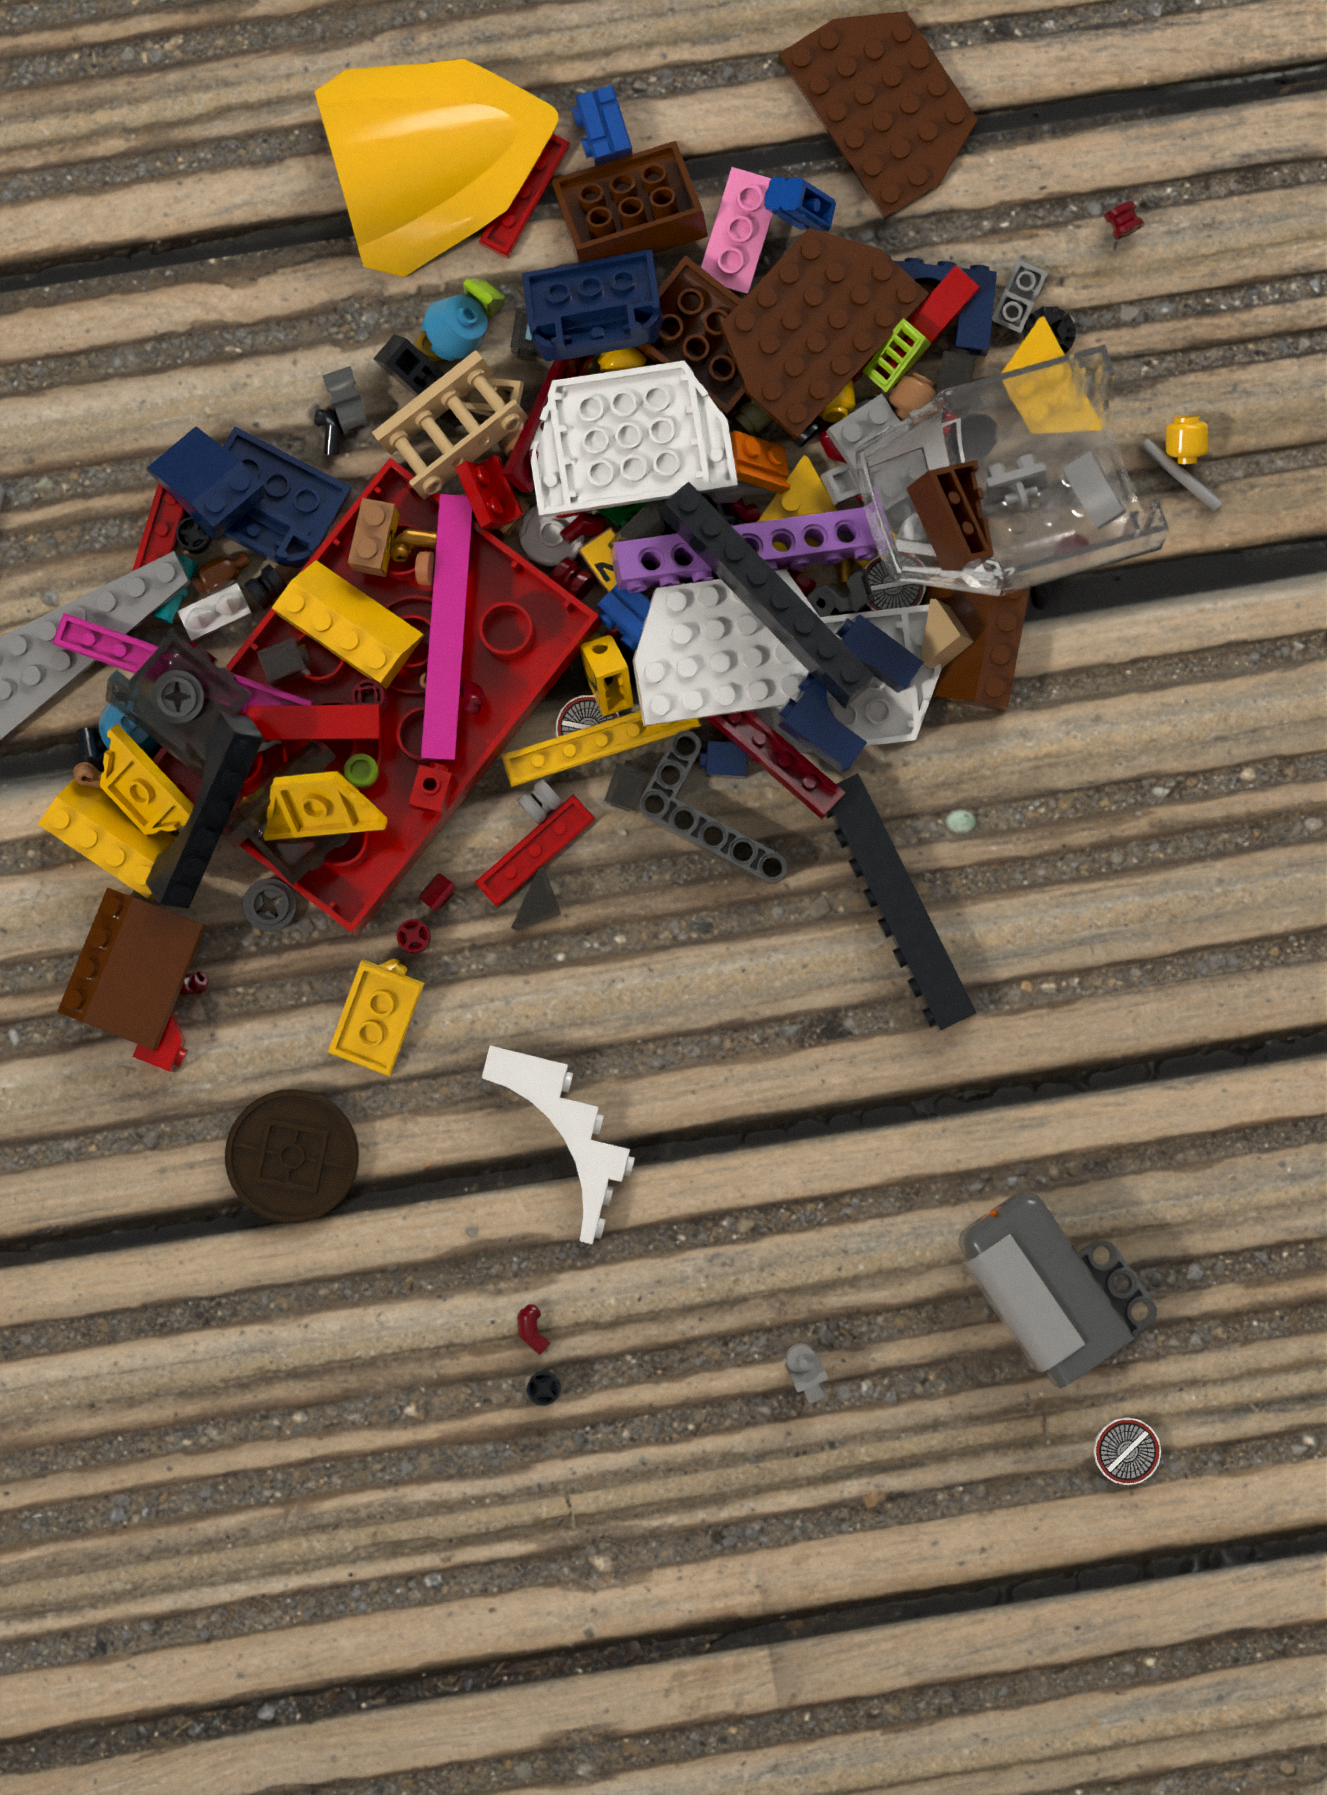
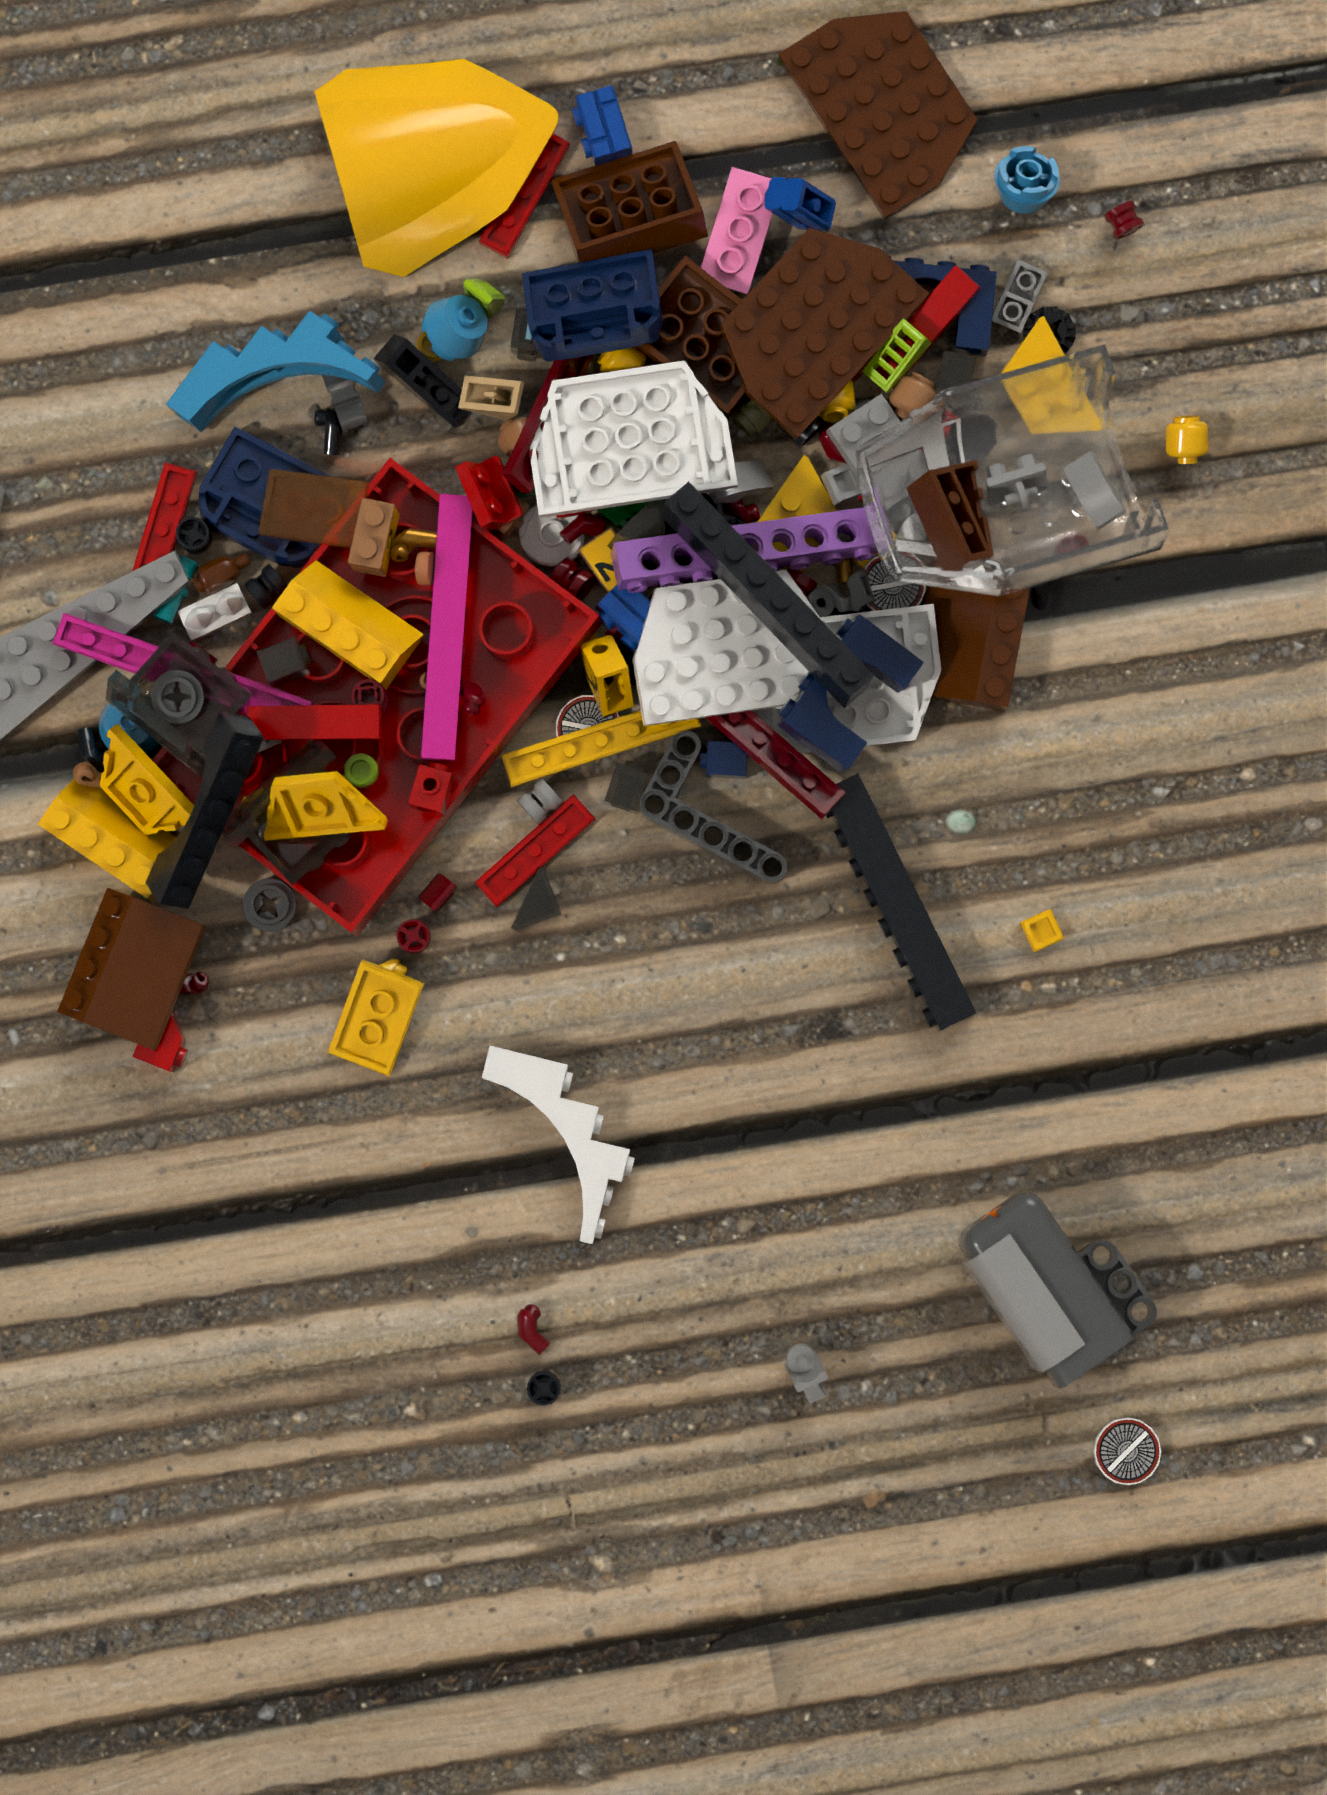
dark blue slope [147,426,264,540] -> none
dark brown plate [225,1089,359,1223] -> none
tan fence [372,350,529,500] -> none
orange plate [730,430,790,494] -> none
tan slope [920,599,974,670] -> none
light grey bar [1139,438,1223,512] -> none
none -> dark azure arch [166,310,386,433]
none -> clear orange tile [258,469,369,548]
none -> dark azure cone [994,146,1060,214]
none -> yellow tile [1020,908,1065,953]

